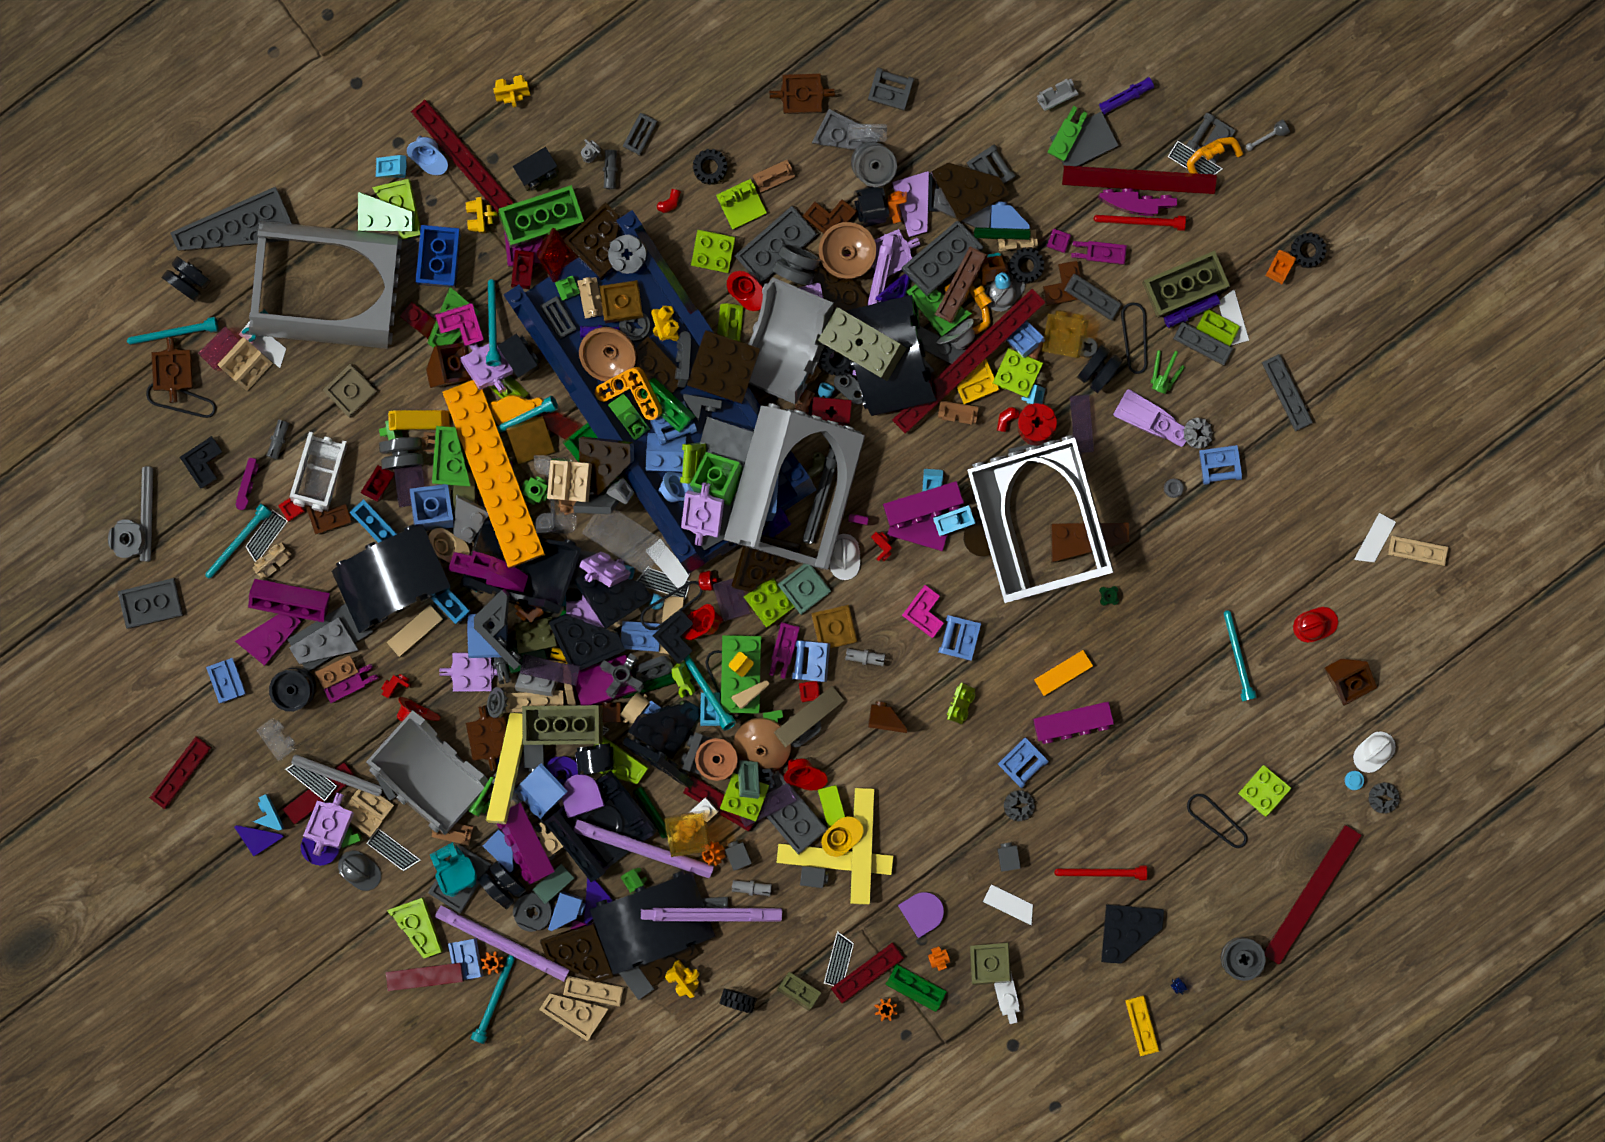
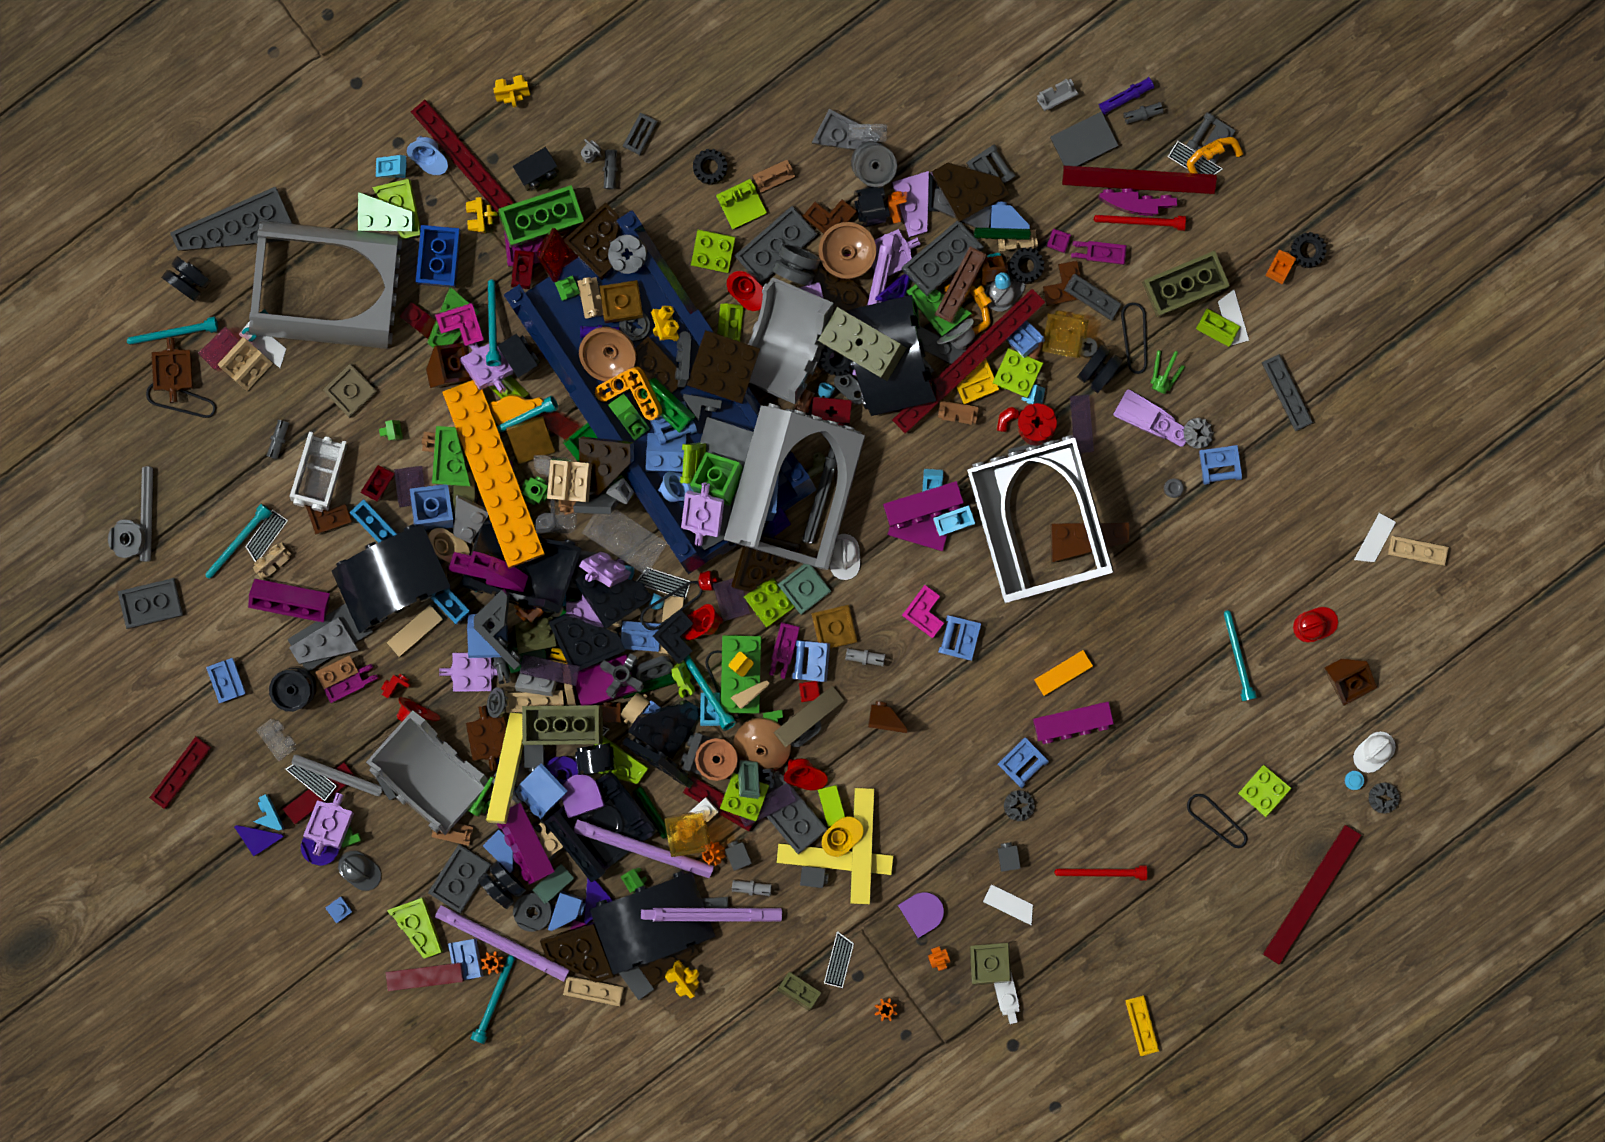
black plate [180,436,223,489] -> none
magenta hinge [235,458,259,510] -> none
magenta wing [235,614,302,666] -> none
red tile [278,498,305,522] -> none
tan slope [344,789,394,838] -> none
sticker [366,829,420,871] -> none
dark grey wheel [379,437,424,470] -> none
yellow piece [388,410,450,431] -> none
teal piece [429,842,477,897] -> none
tan wing [539,993,609,1041] -> none
dark grey tile [540,296,576,339] -> none
white sticker [646,539,690,592] -> none
red arm [657,189,681,213] -> none
black tyre [719,988,757,1013] -> none
reddish brown plate [769,73,835,114] -> none
dark red tile [831,943,903,1003] -> none
magenta tile [848,514,868,526] -> none
dark grey plate [868,67,914,111] -> none
red bracket [870,532,892,562] -> none
green slope [886,964,947,1012] -> none
lime hinge [947,683,975,725] -> none
dark brown tile [963,518,991,557] -> none
bright green hinge [1047,106,1088,162] -> none
dark green plate [1099,586,1119,606] -> none
black plate [1101,904,1164,964] -> none
dark purple pin [1163,293,1221,328] -> none
clear blue plate [1170,977,1188,995] -> none
dark grey tile [1173,322,1233,366] -> none
dark grey wheel [1220,937,1266,981] -> none
hinge [1246,119,1290,151] -> none
none -> medium blue plate [326,896,353,923]
none -> dark grey pin [1123,102,1163,125]

